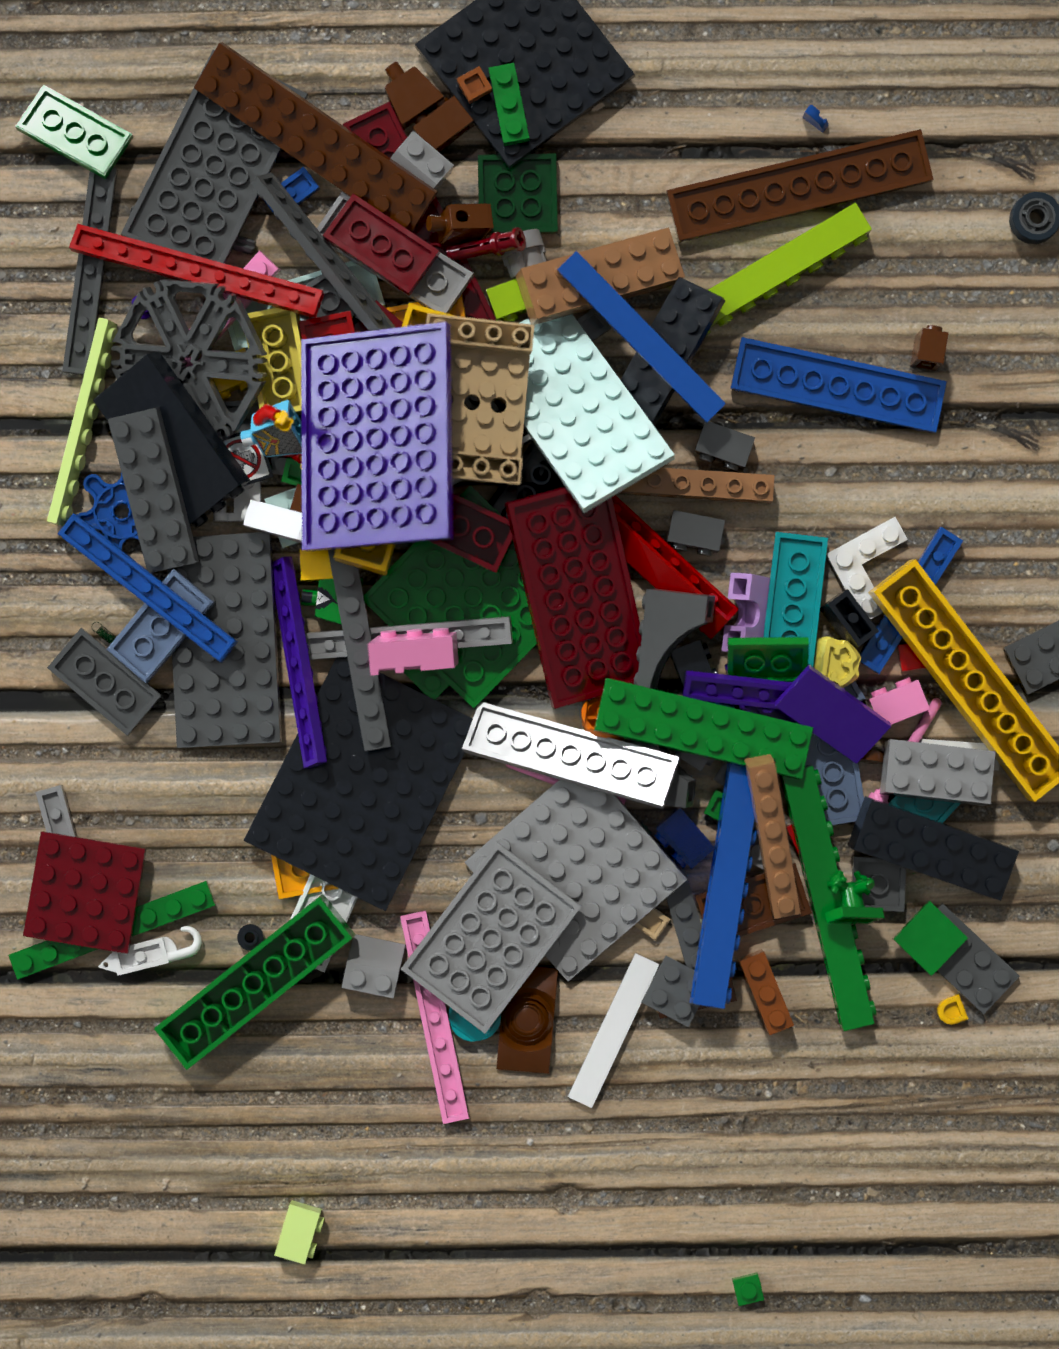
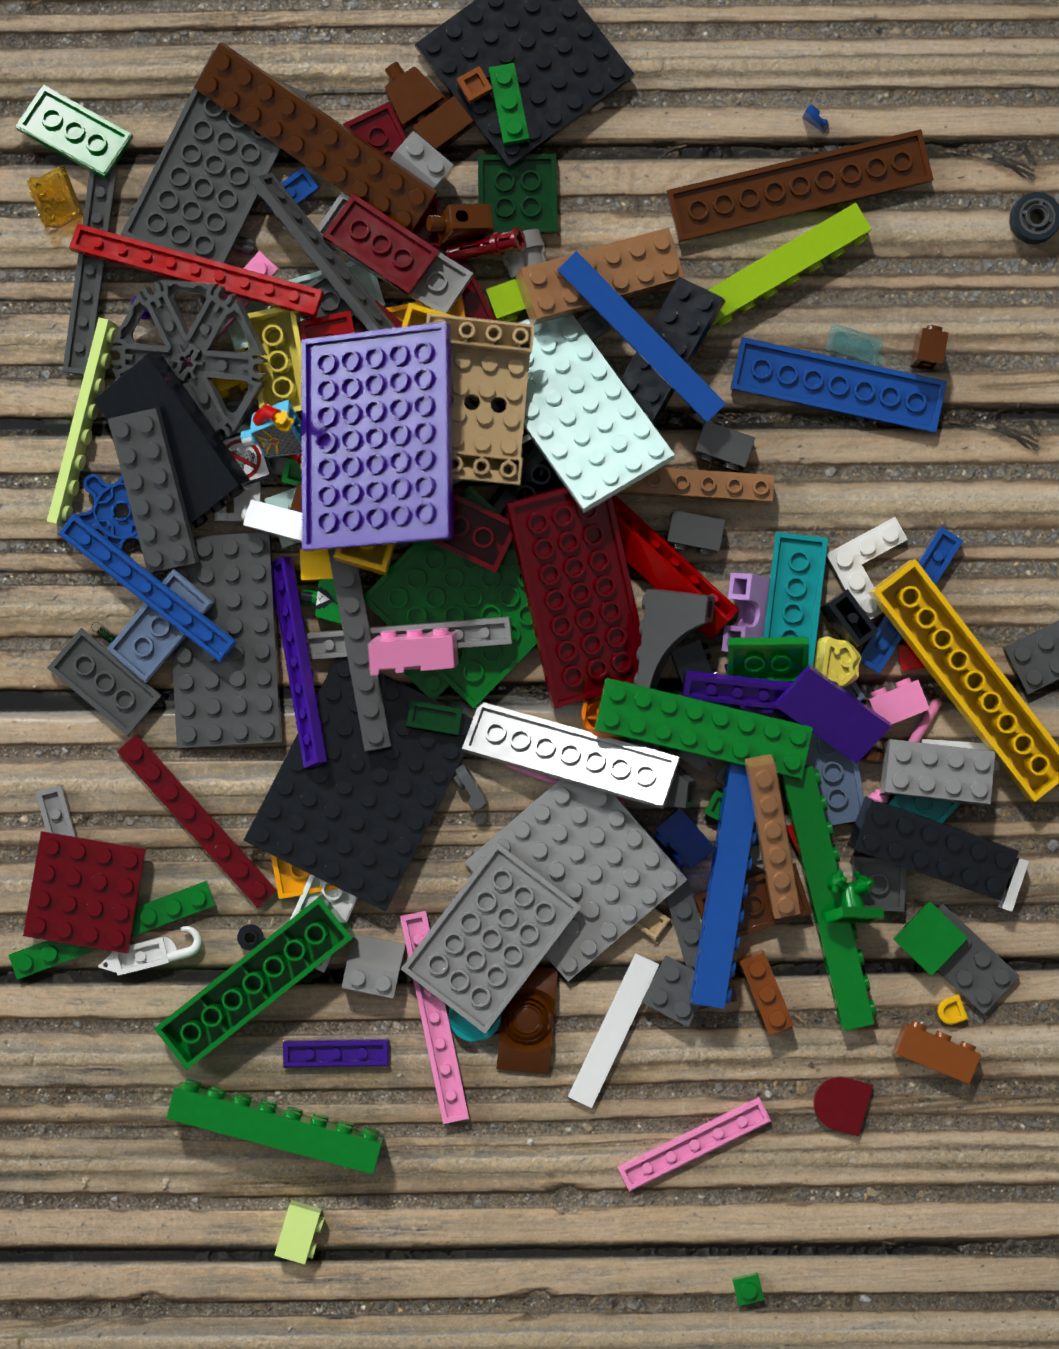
none -> clear yellow bracket [27,166,84,228]
none -> dark red plate [117,734,277,908]
none -> green brick [166,1079,384,1174]
none -> dark purple tile [283,1039,389,1068]
none -> dark green tile [406,700,463,736]
none -> dark grey plate [454,764,487,809]
none -> bright pink tile [617,1097,771,1192]
none -> dark red tile [813,1076,873,1136]
none -> clear light blue plate [824,323,883,365]
none -> dark orange brick [892,1020,981,1084]
none -> white plate [996,858,1029,911]

